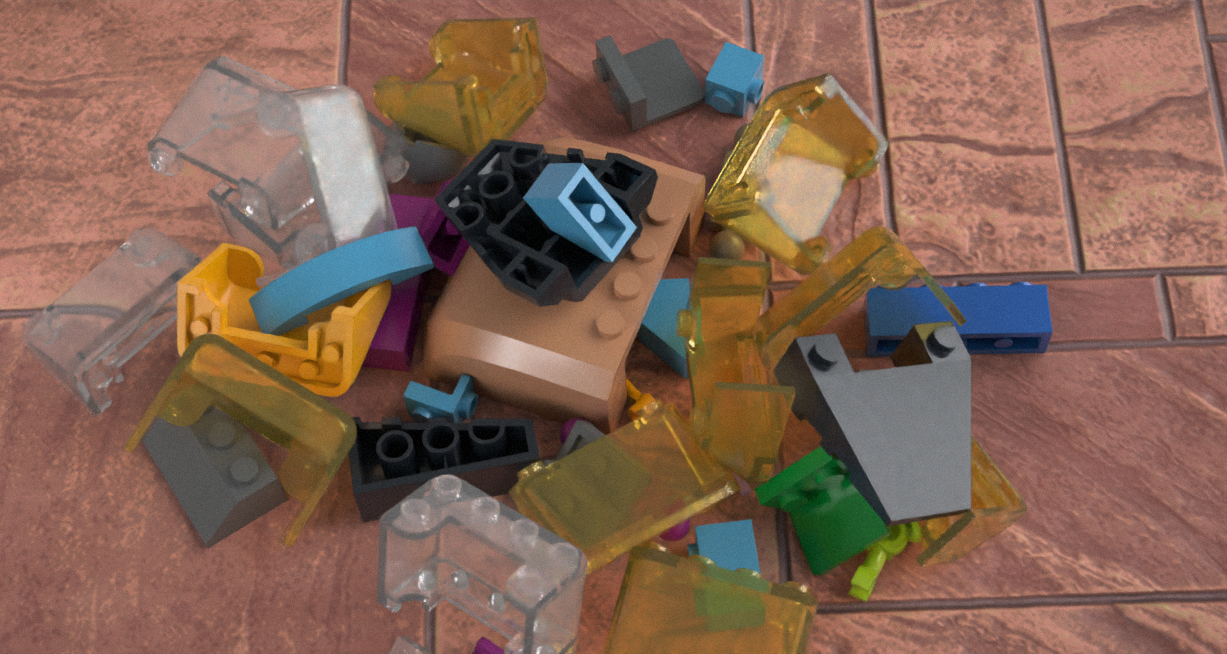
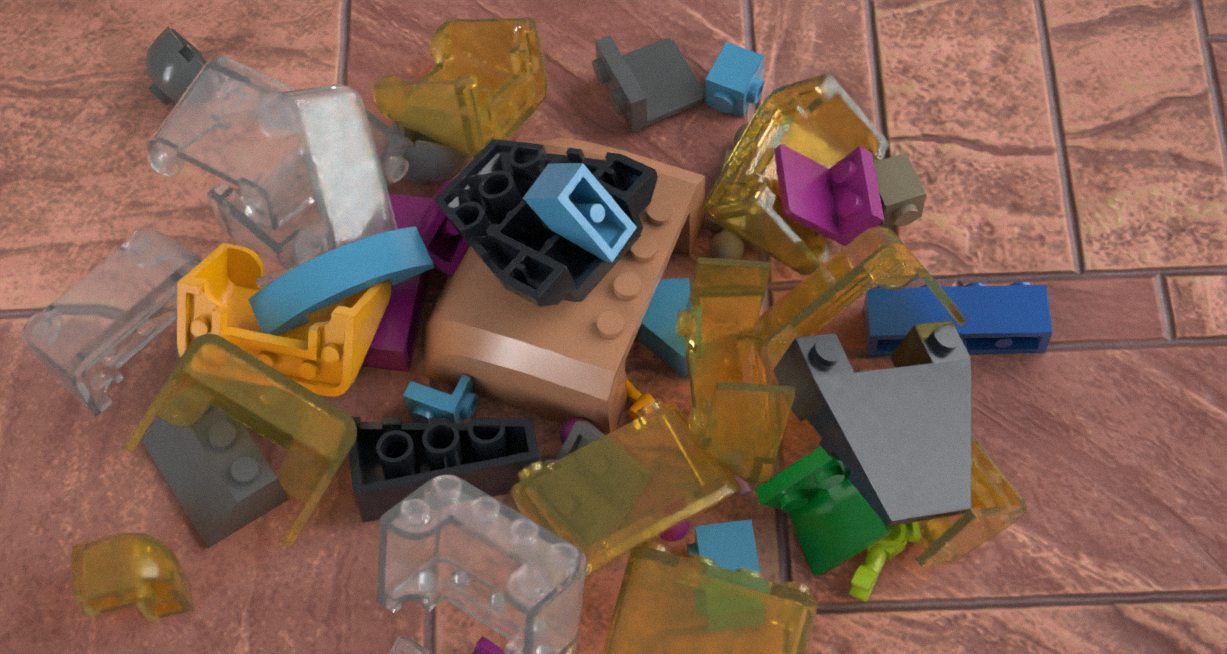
none -> clear yellow brick [71,532,194,621]
none -> dark grey cylinder [145,26,229,108]
none -> magenta bracket [774,144,884,247]
none -> dark tan brick [874,153,926,229]

